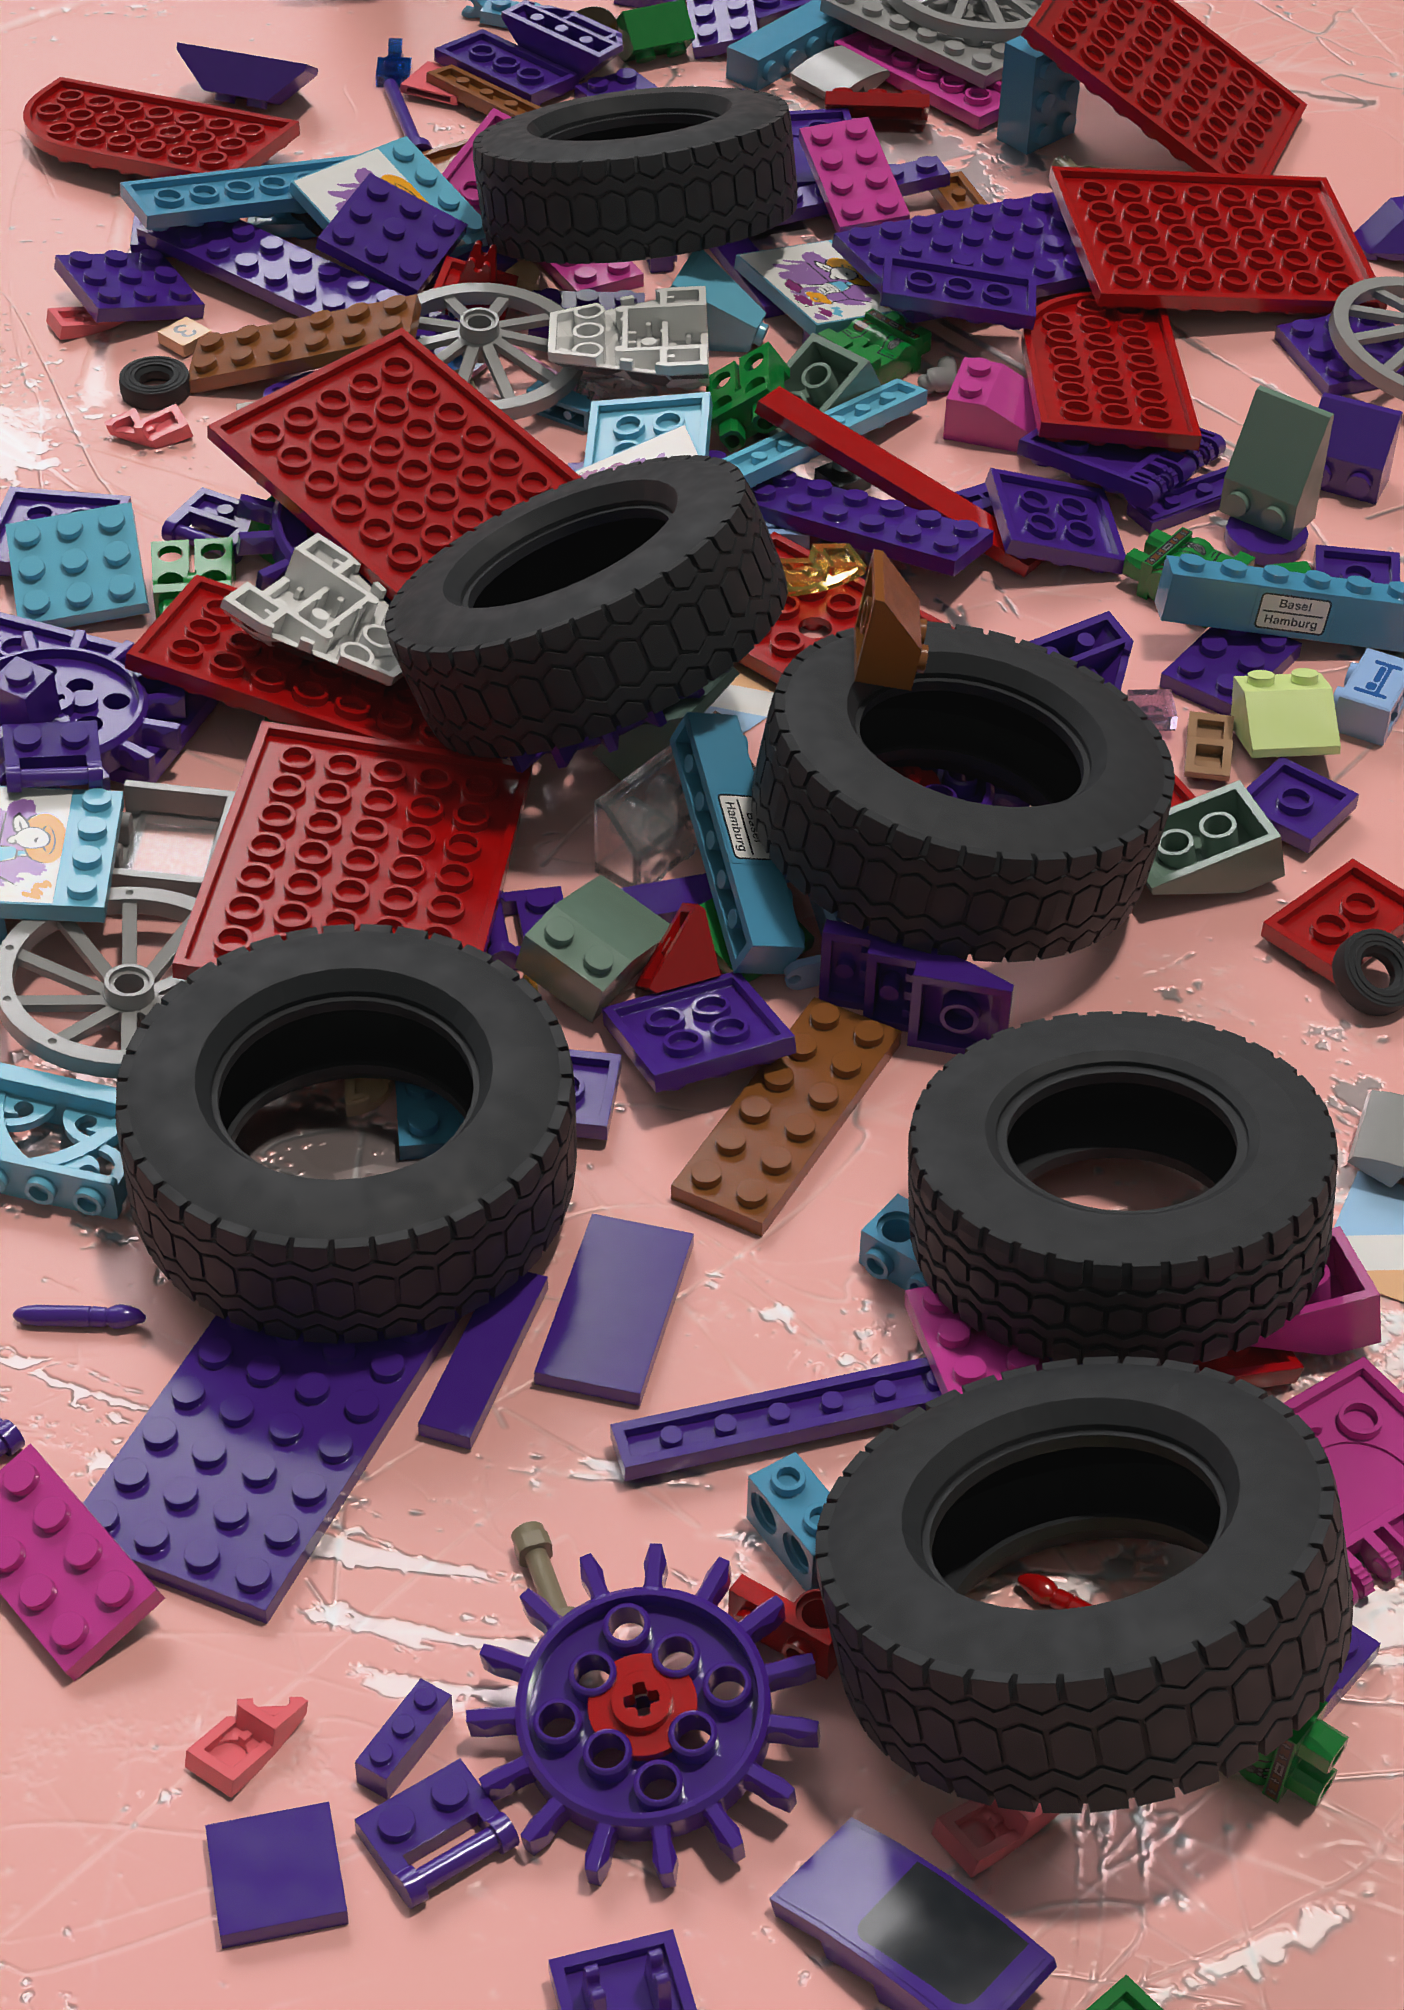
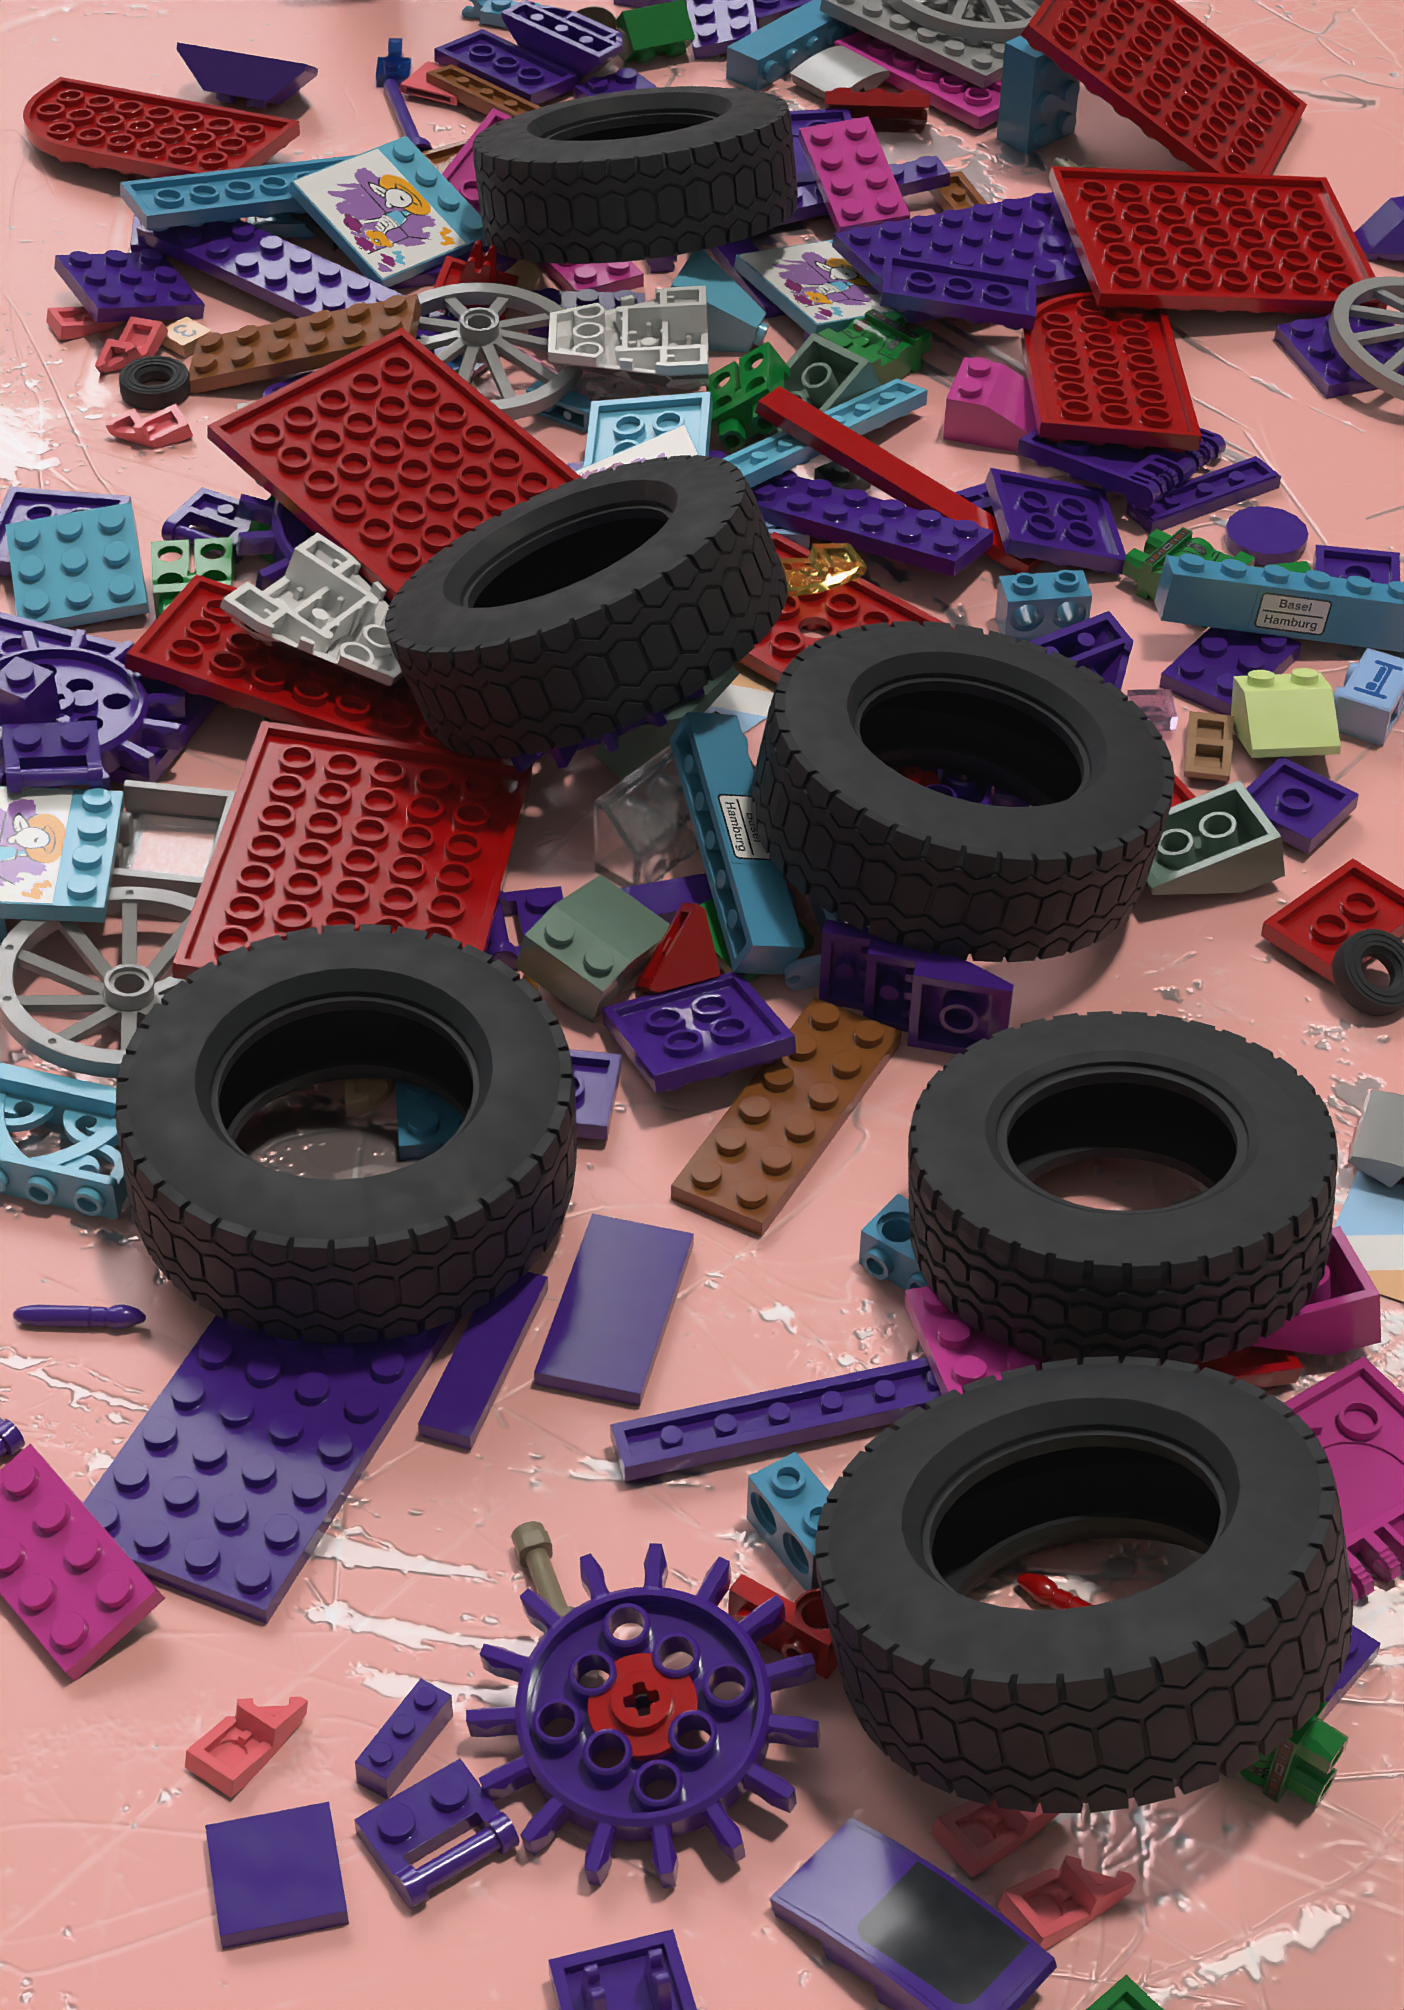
dark purple plate [316,173,468,296] -> none
dark orange slope [854,549,929,691] -> none
light grey arm [917,356,957,395] -> none
sand green slope [1219,385,1334,541] -> none
dark purple slope [1318,392,1403,505] -> none
none -> coral slope [94,316,168,373]
none -> dark azure brick [995,570,1092,642]
none -> coral slope [997,1855,1136,1949]

